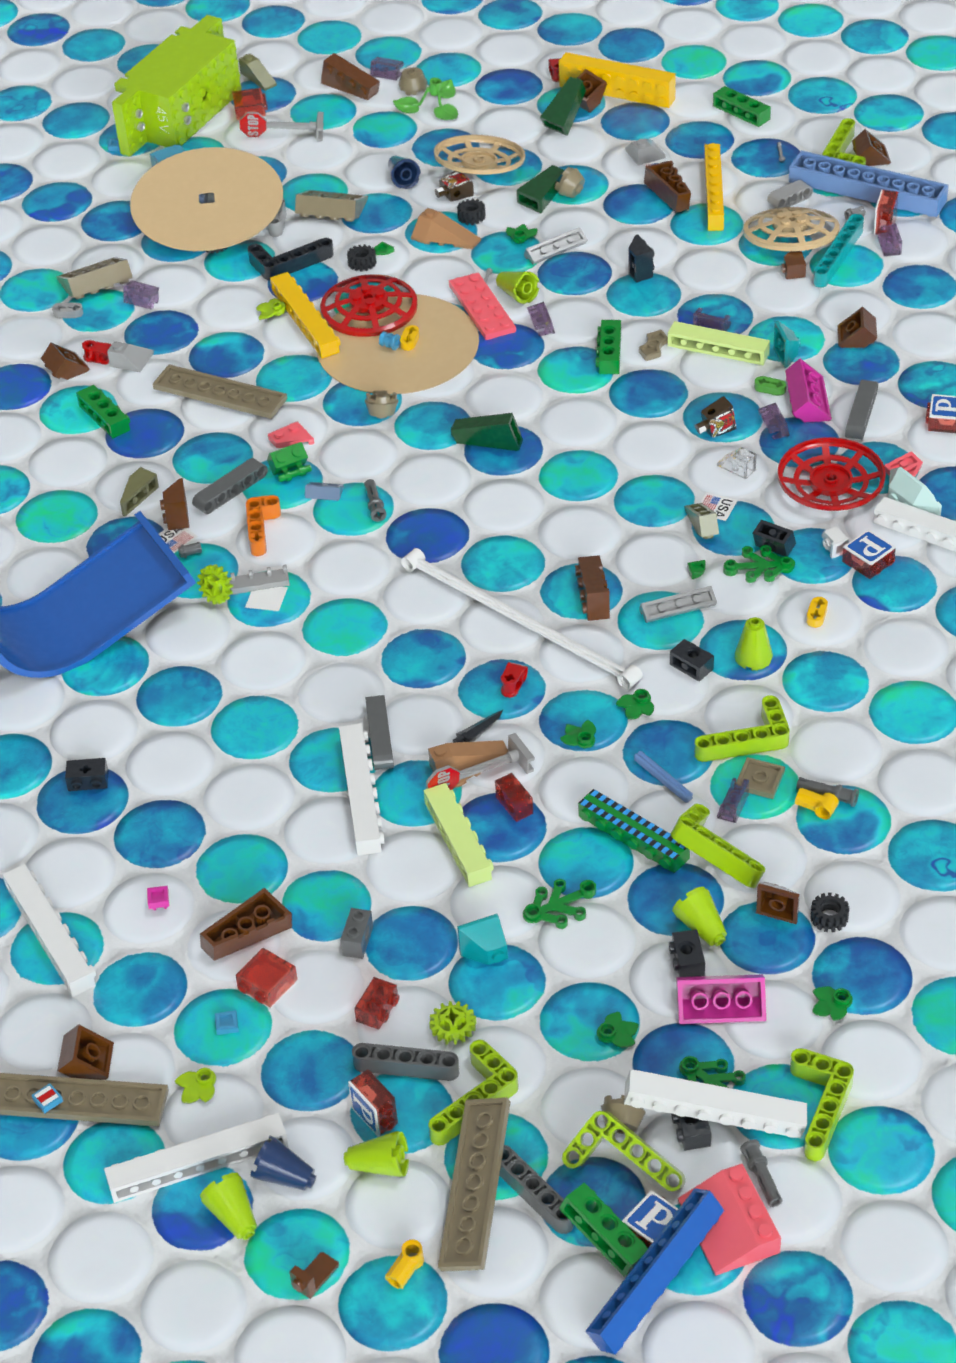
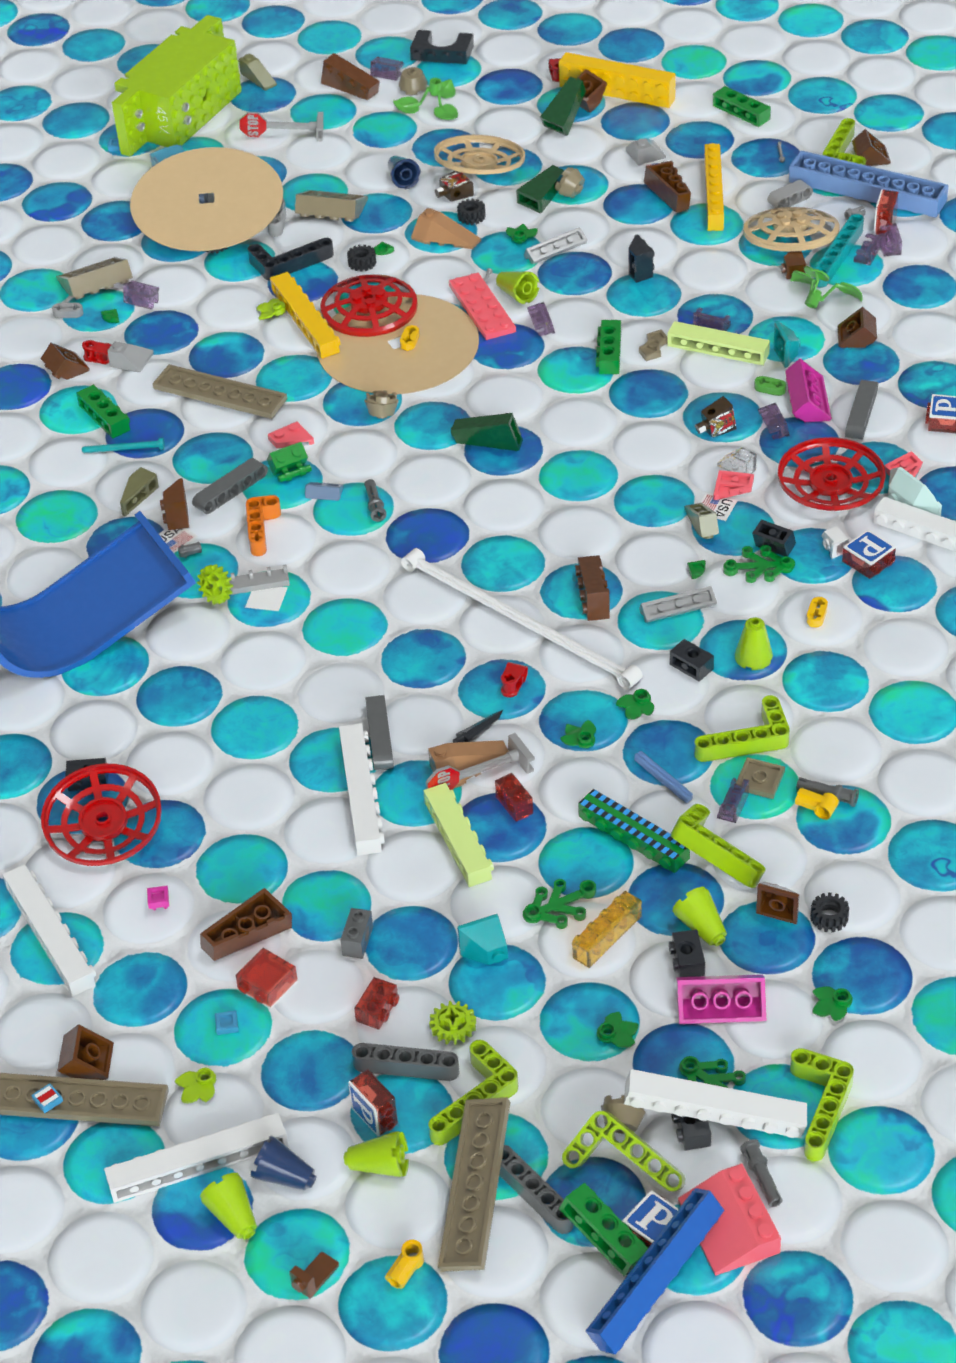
clear red piece [232,88,268,121] -> none
dark azure bush [379,331,400,350] -> none
none -> red dish [41,764,162,866]
none -> teal bar [82,438,165,453]
none -> green tile [101,309,119,323]
none -> black arch [410,30,474,64]
none -> clear yellow brick [572,891,642,968]
none -> coral wing [713,470,754,500]
none -> bright green plant [790,266,863,309]
none -> clear purple hinge [854,233,882,266]

